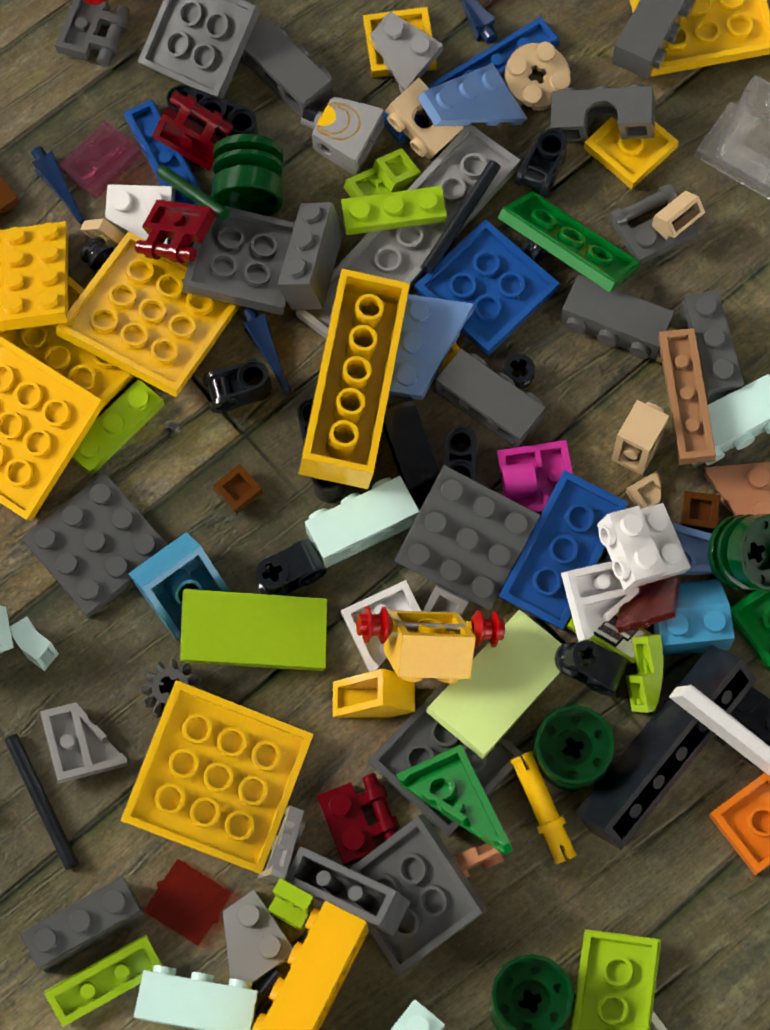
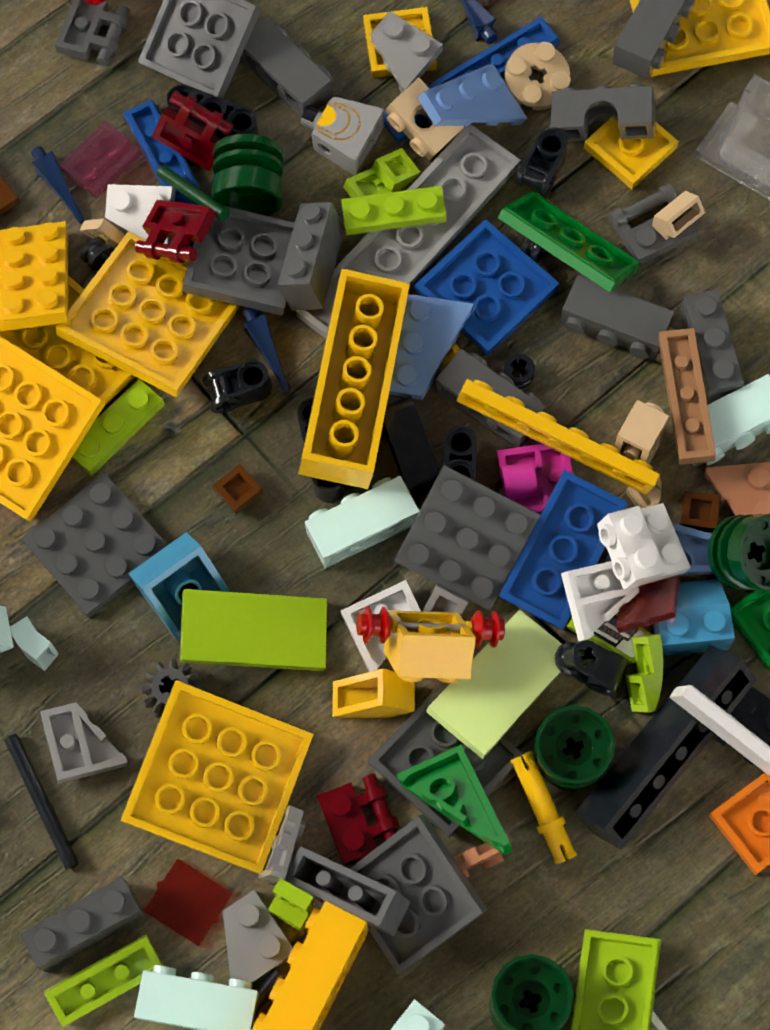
black piece [256,539,327,596] -> none
black bar [421,160,501,274] -> none
none -> yellow plate [456,379,660,495]

